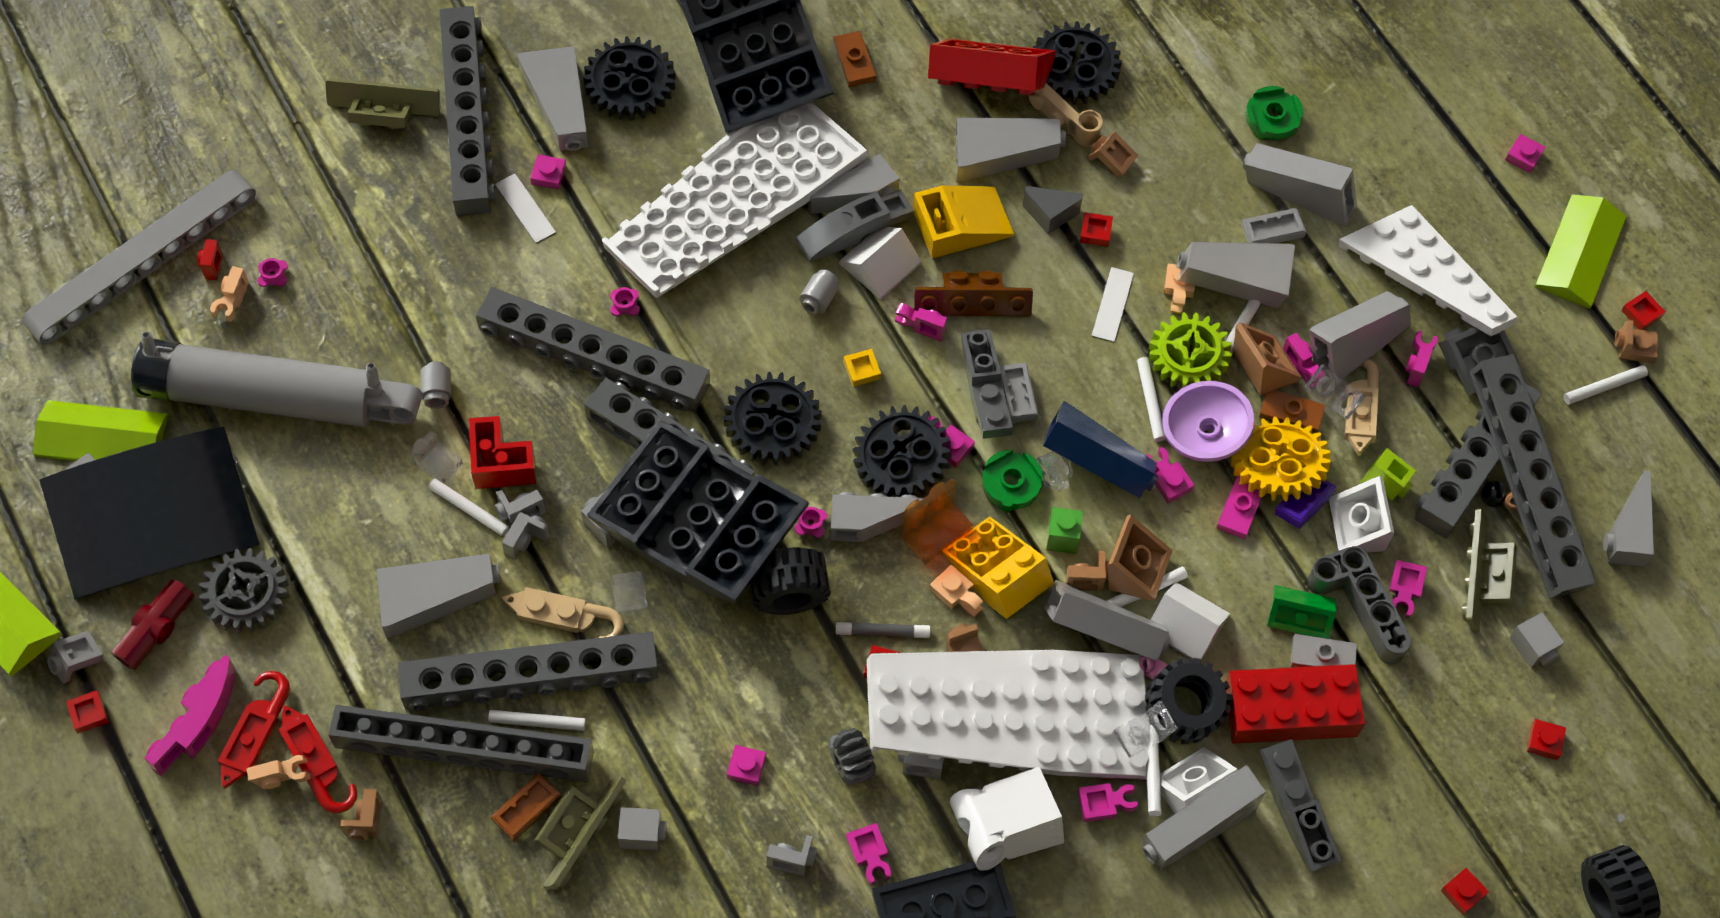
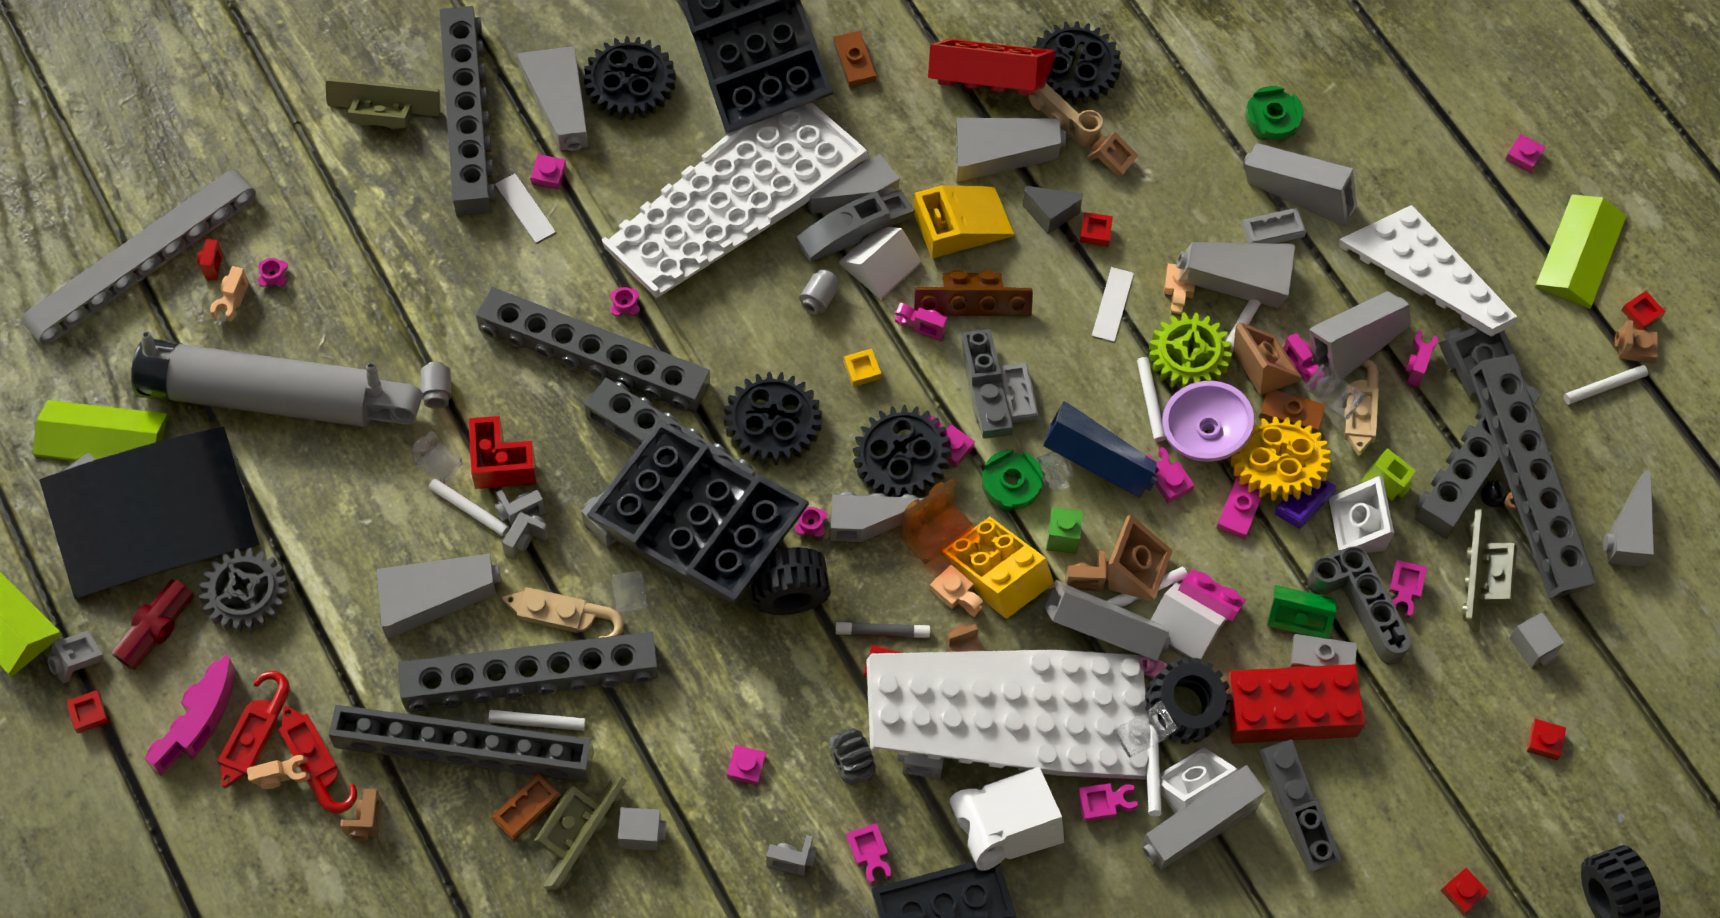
none -> dark pink plate [1178,569,1246,621]

